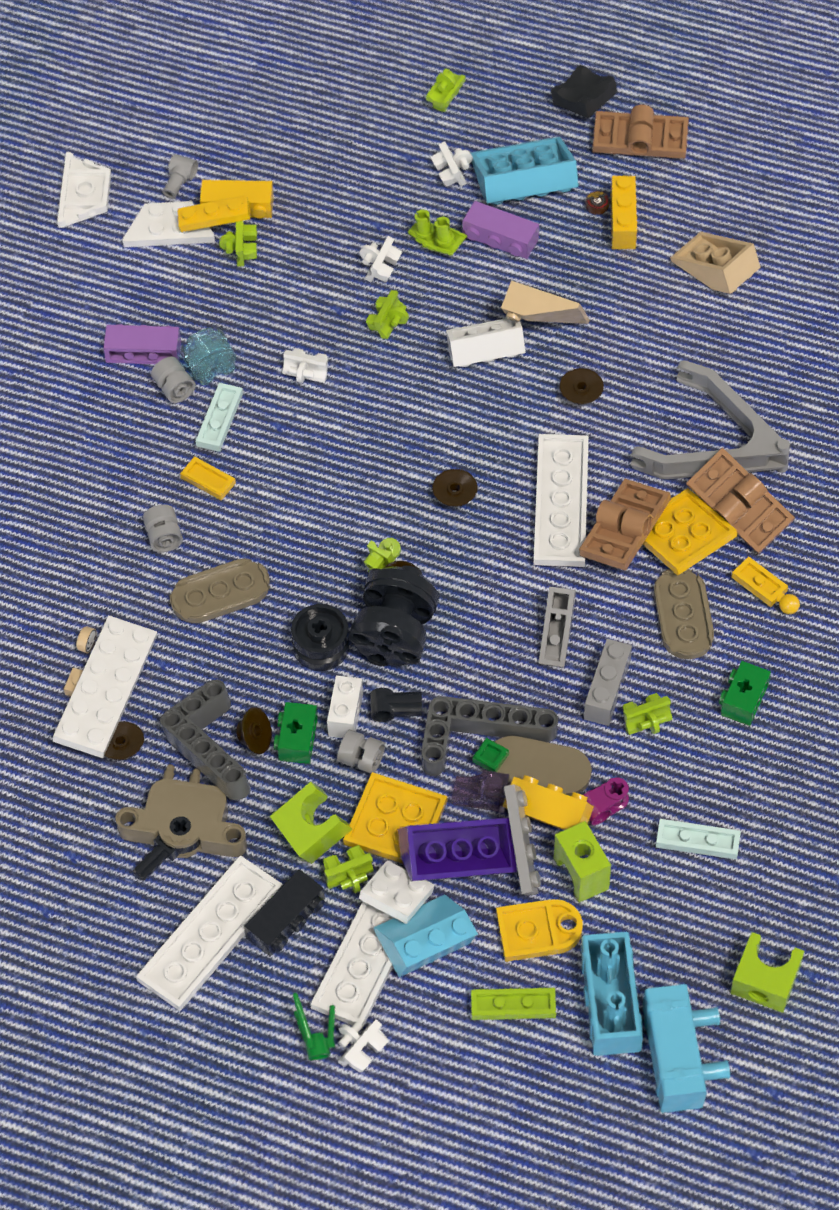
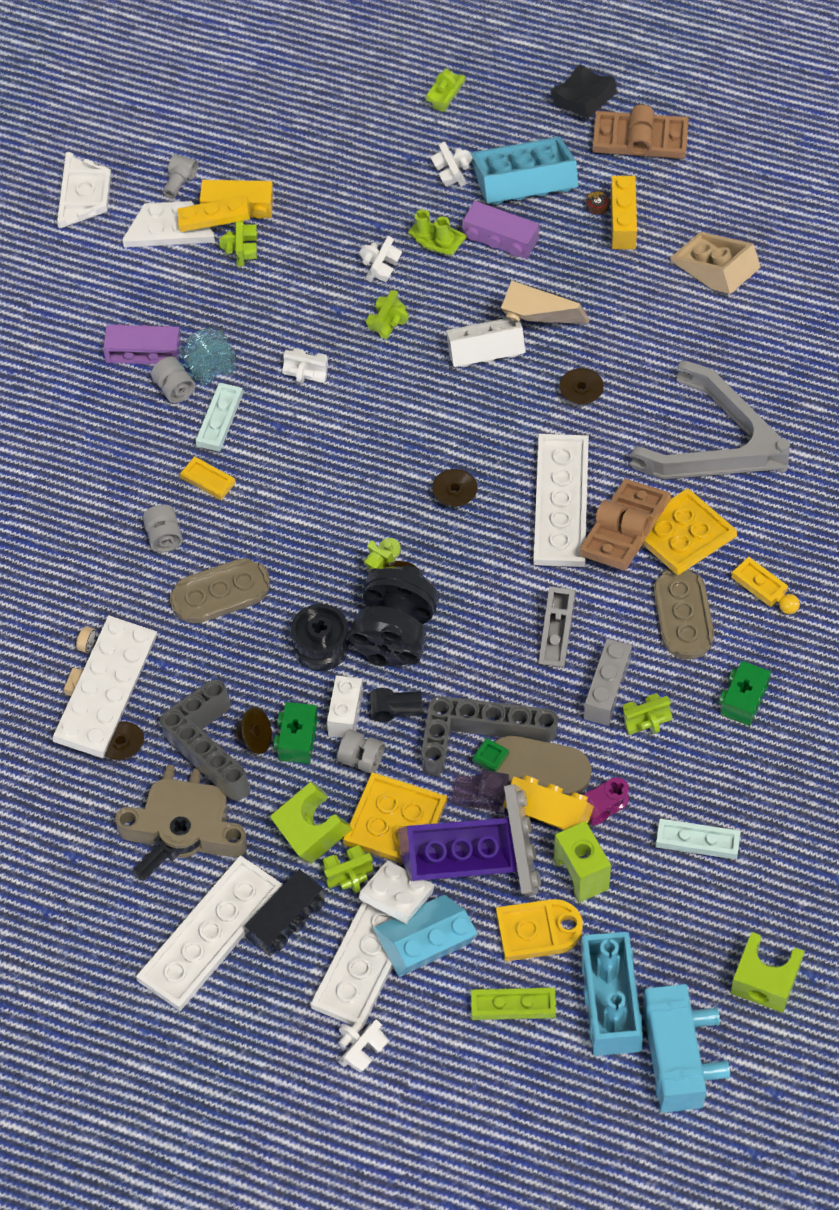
green plant [293,992,335,1061] -> none
medium nougat plate [686,447,795,555] -> none

